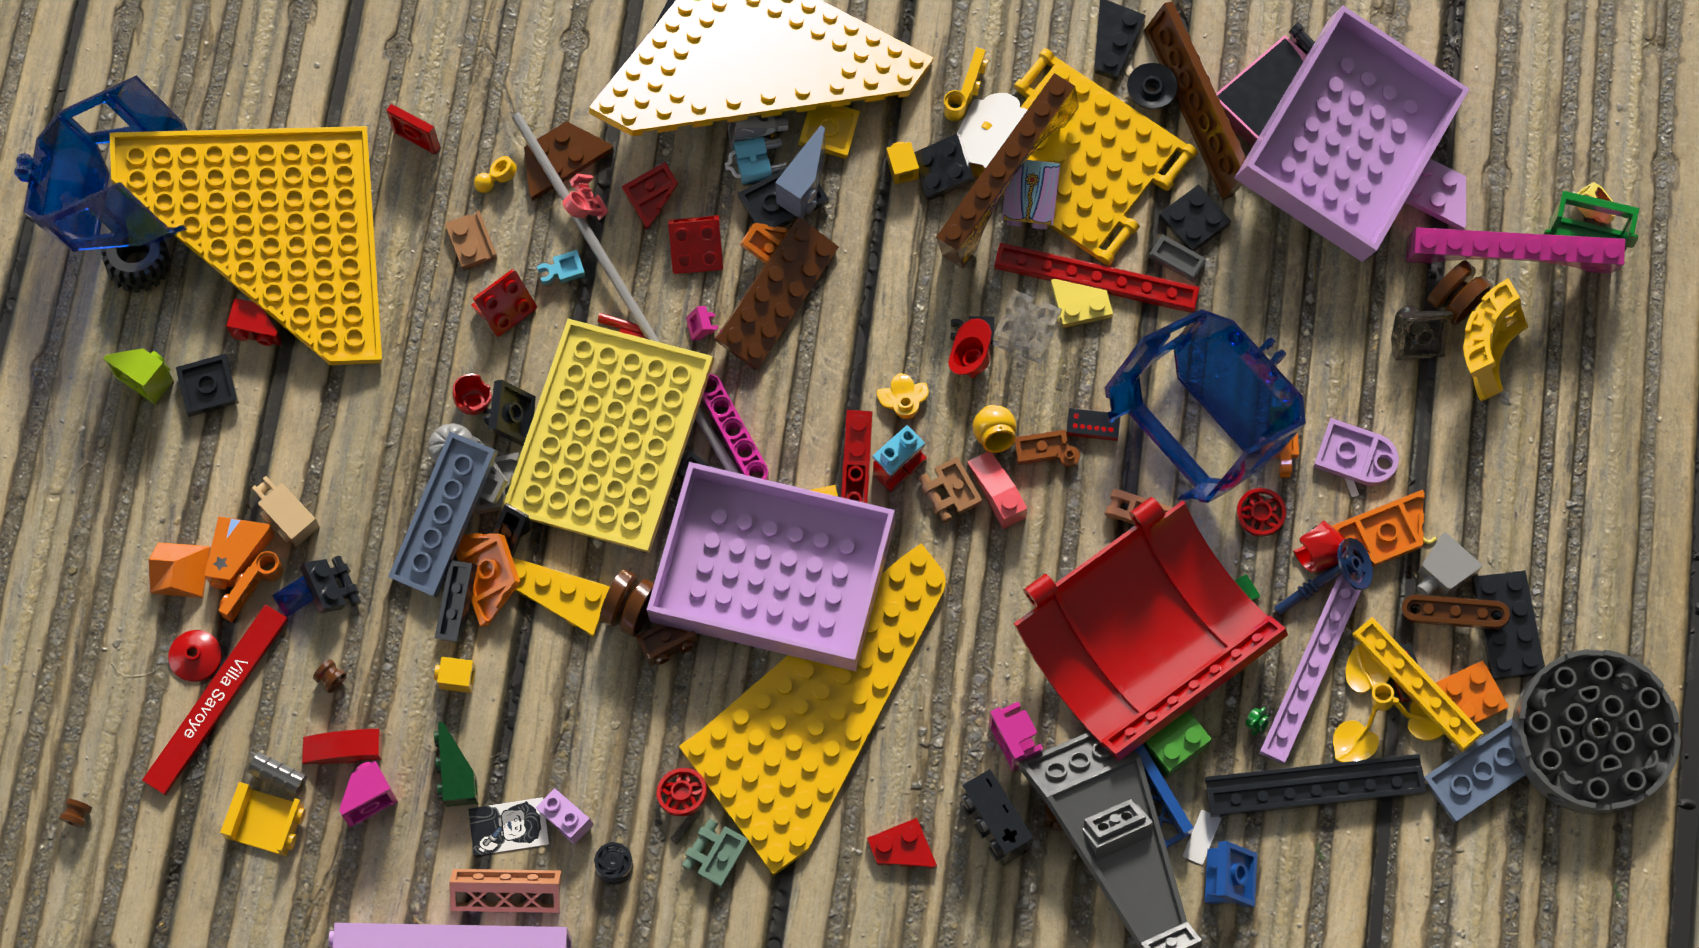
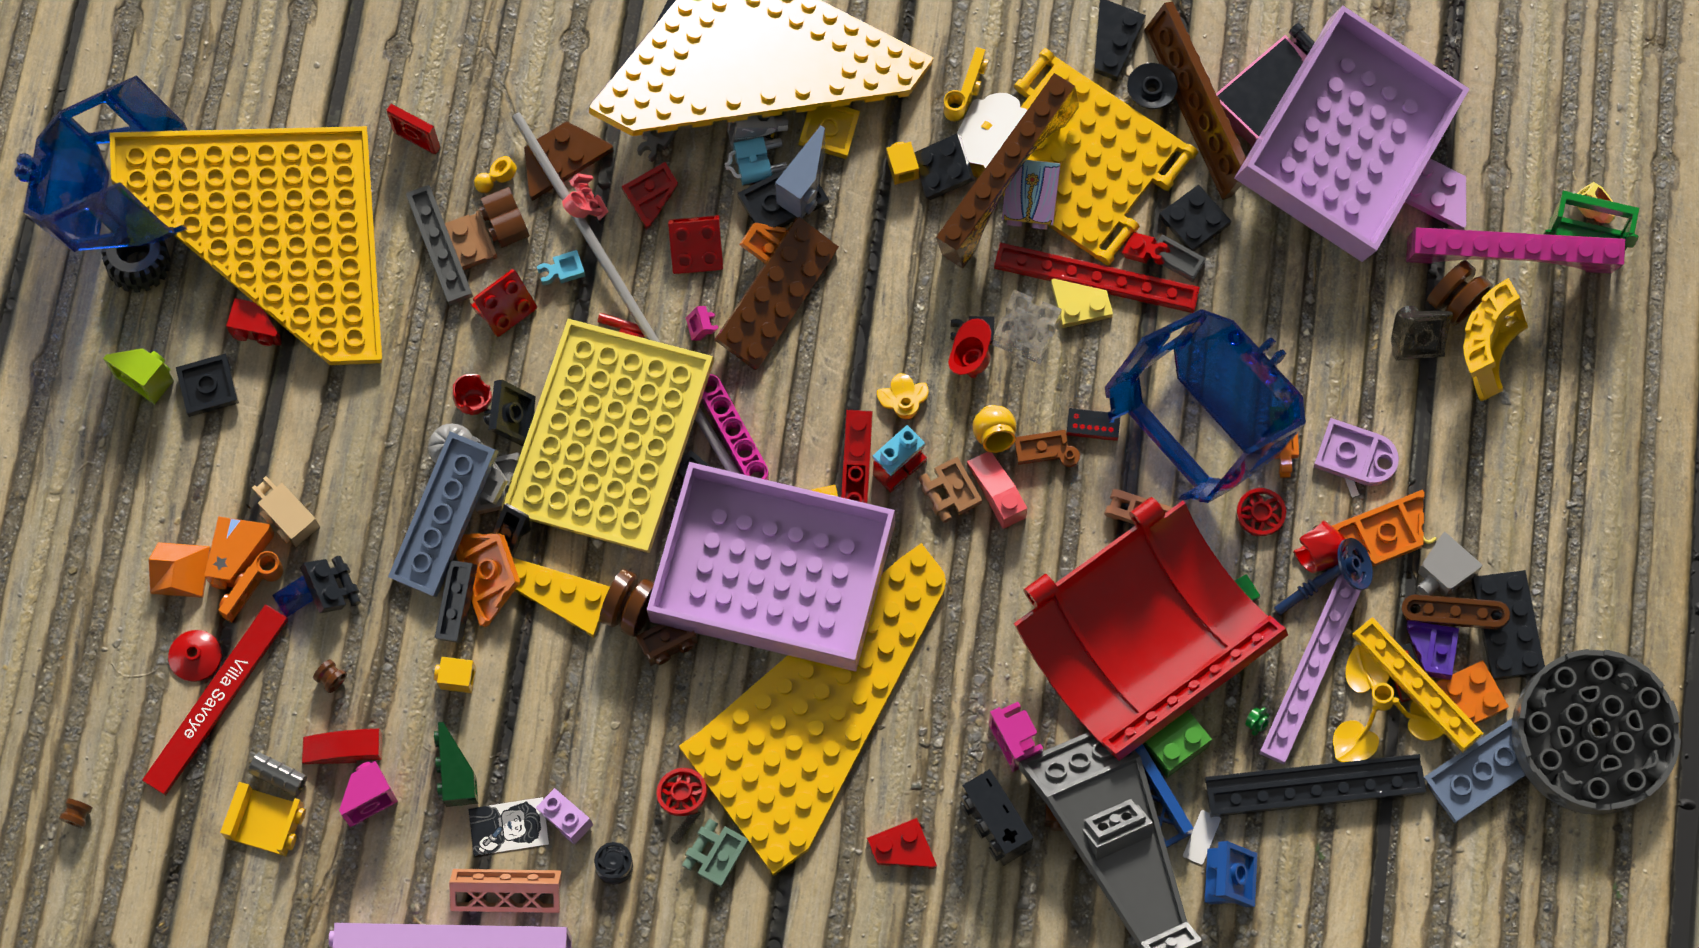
none -> dark grey plate [406,185,473,306]
none -> reddish brown brick [479,187,530,248]
none -> dark grey plate [637,130,678,162]
none -> red plate [1122,232,1171,264]
none -> dark purple wing [1407,620,1459,680]

